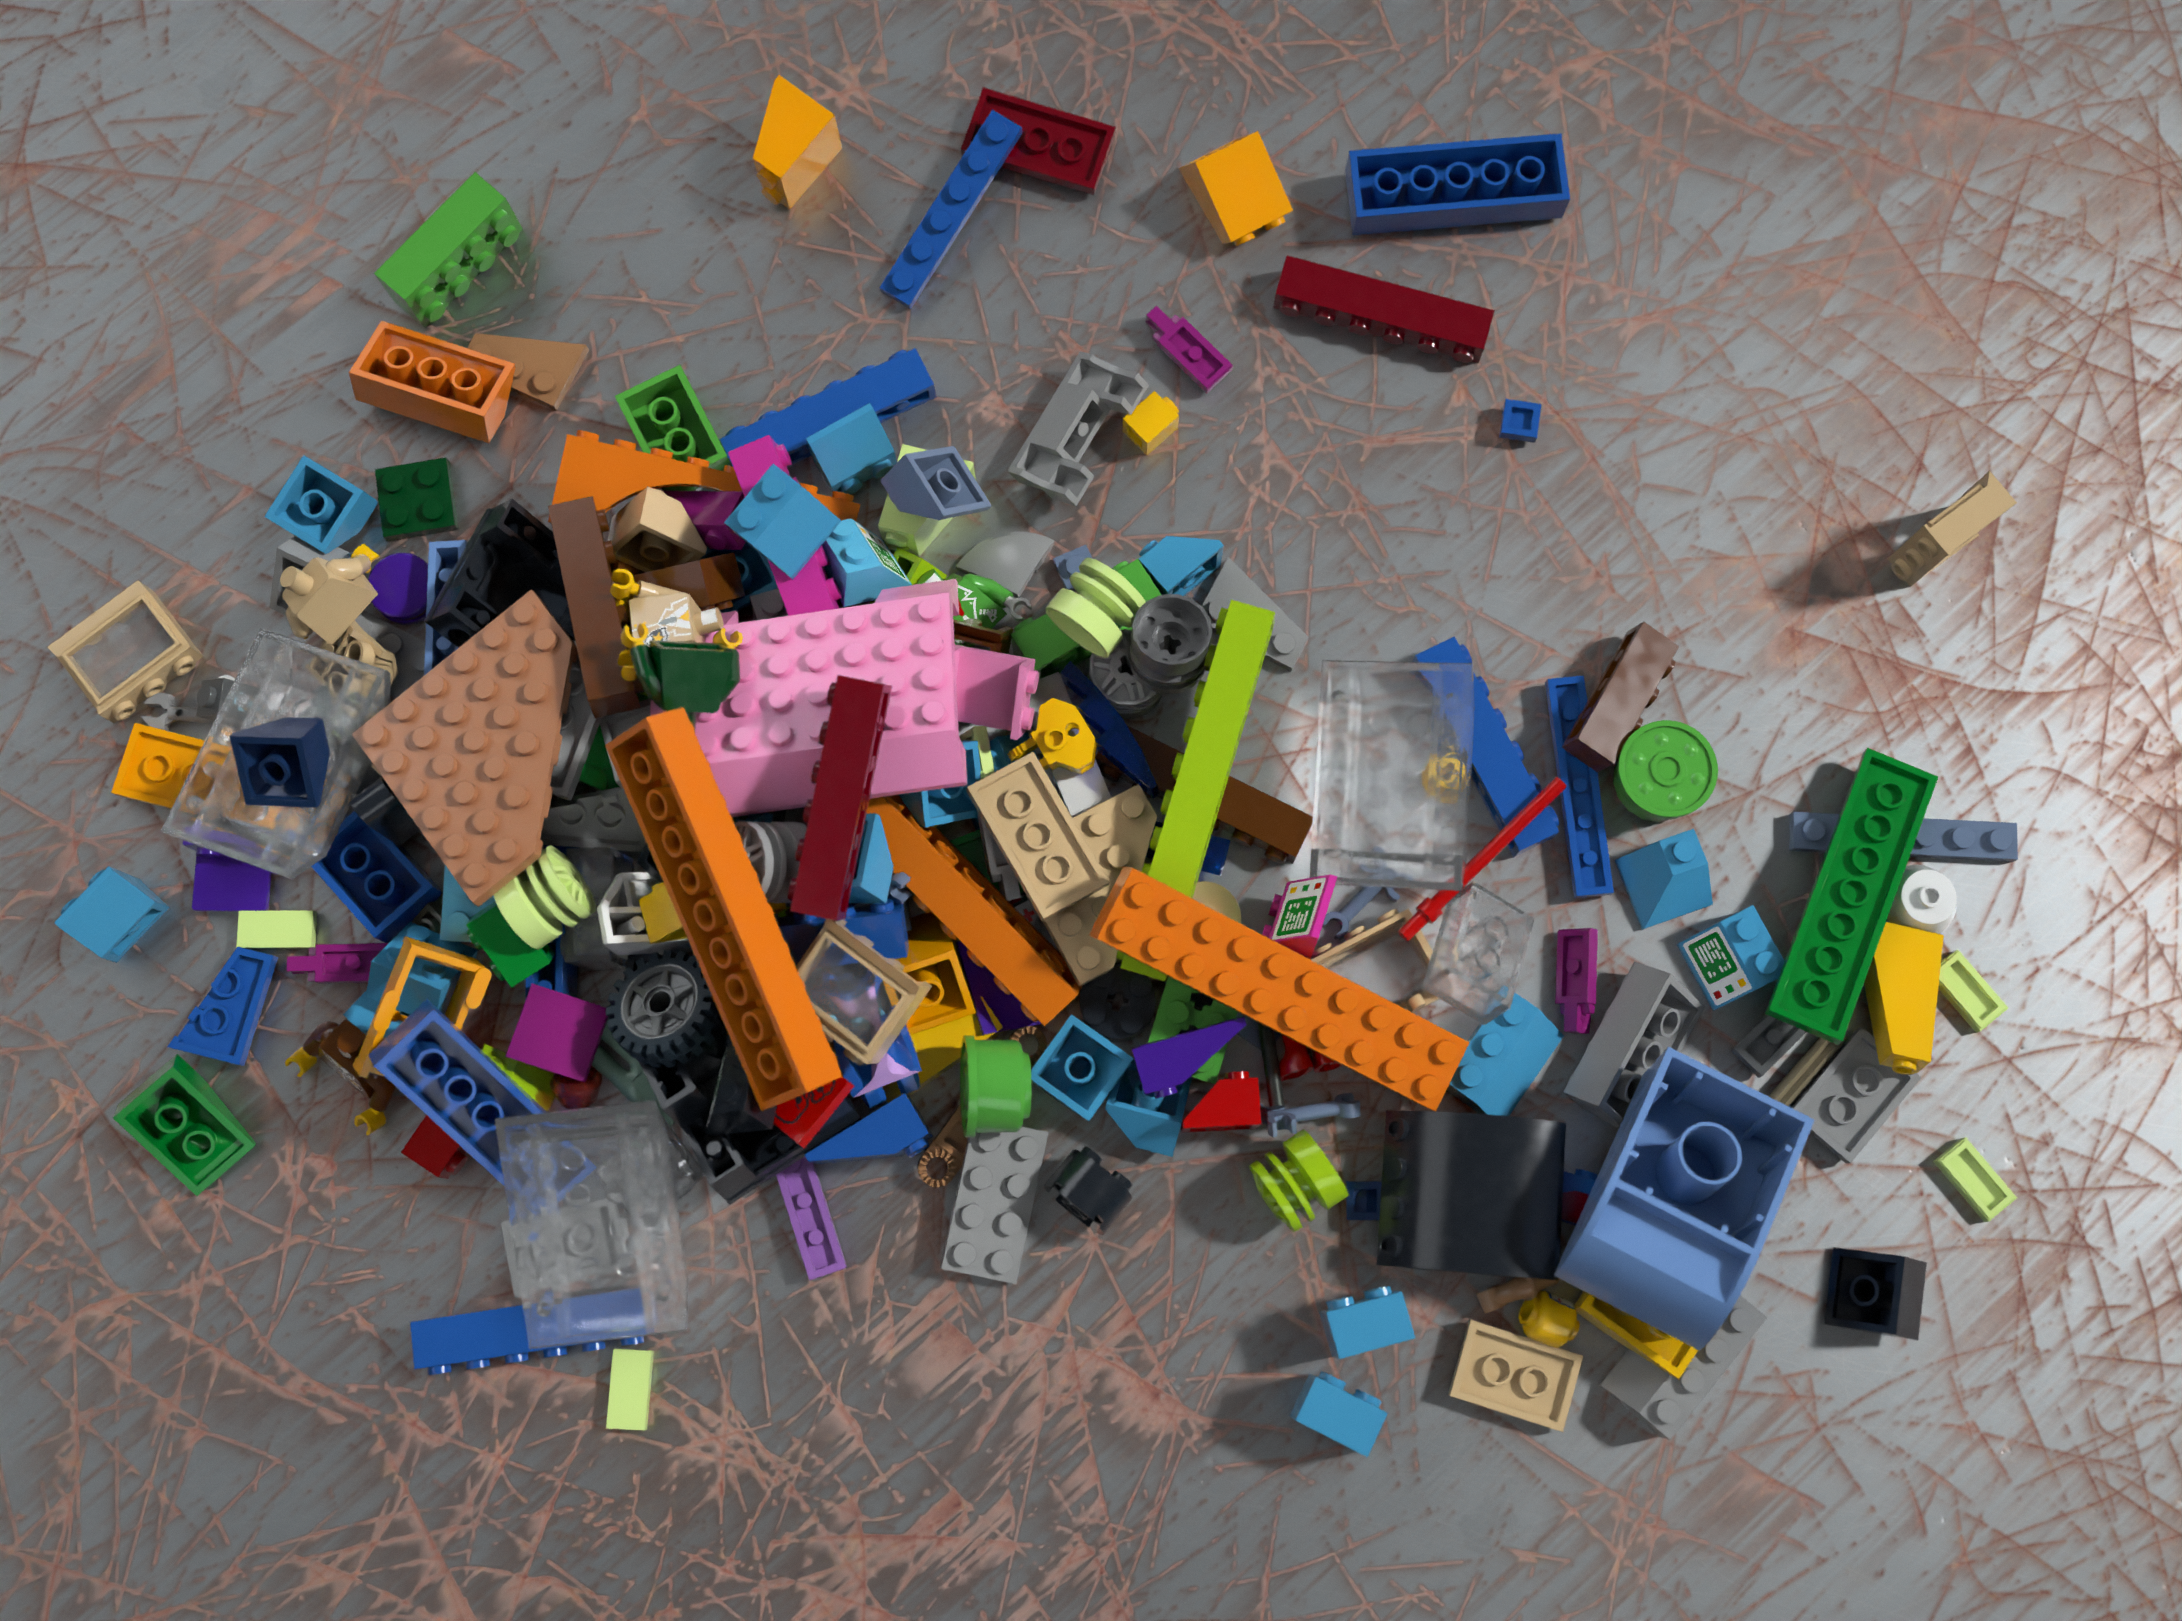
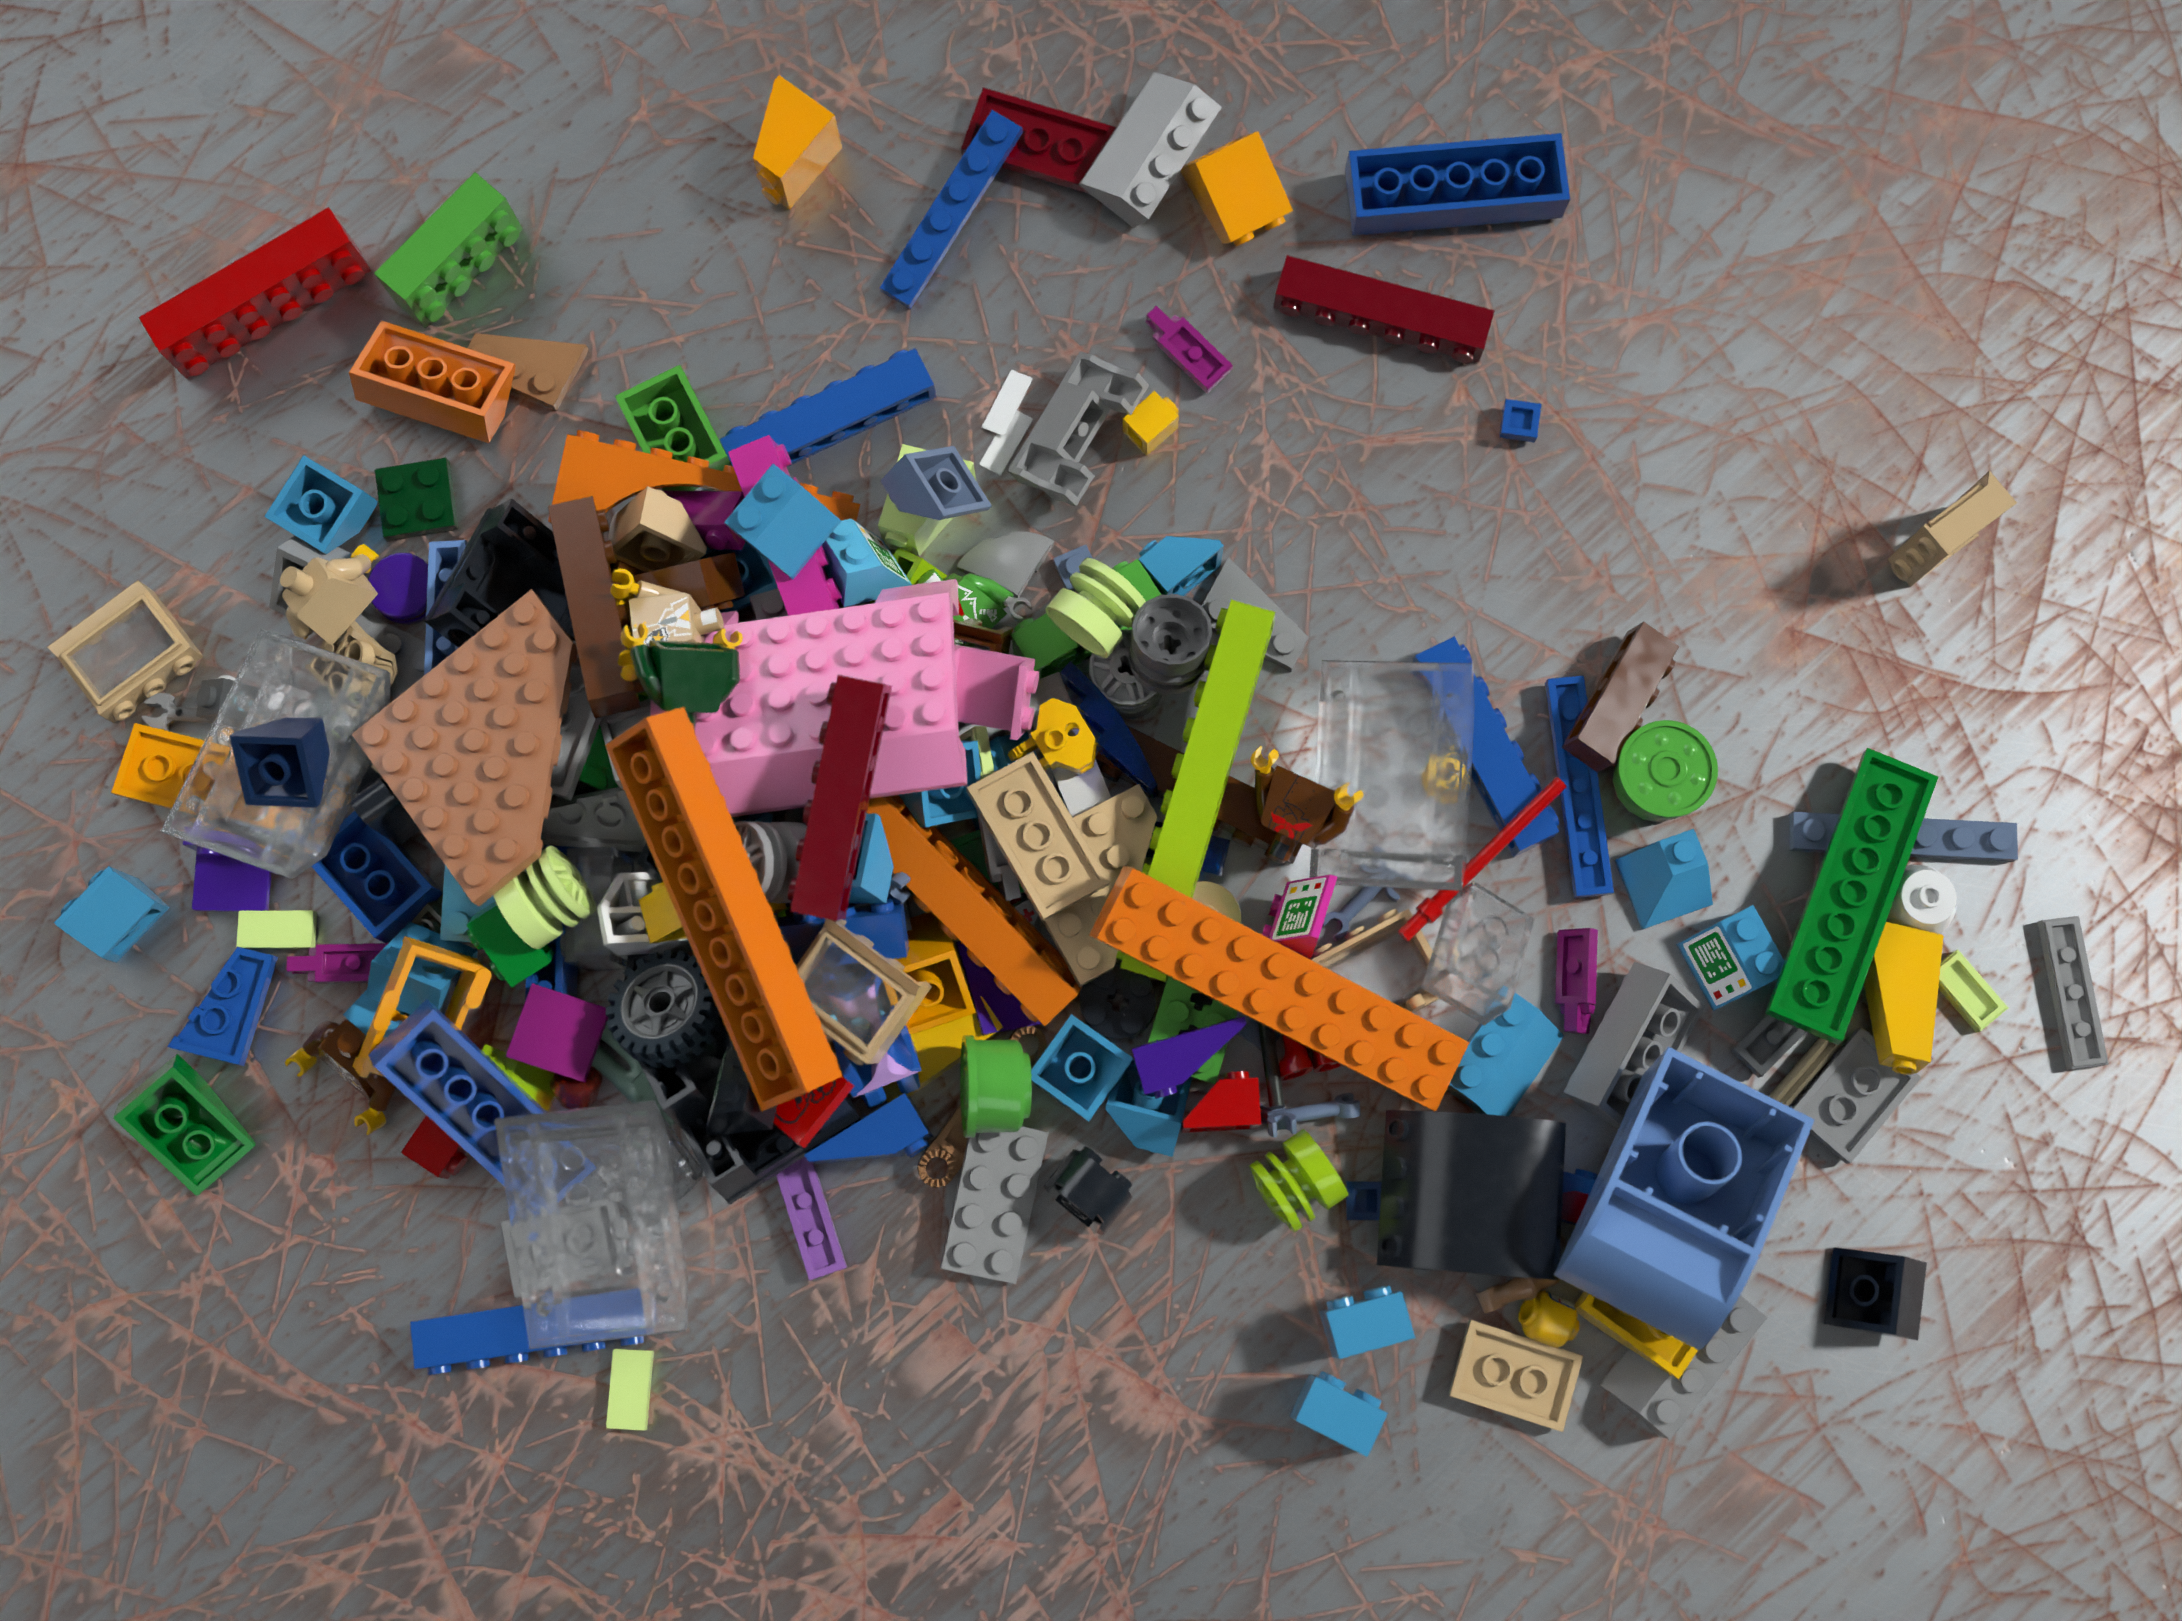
dark azure slope [806,403,897,495] -> none
yellowish green tile [1933,1137,2017,1222] -> none
none -> red brick [138,207,372,379]
none -> white sticker [979,411,1033,476]
none -> white sticker [982,370,1033,436]
none -> light grey slope [1079,71,1222,228]
none -> reddish brown torso [1251,746,1364,862]
none -> light grey tile [2037,916,2109,1070]

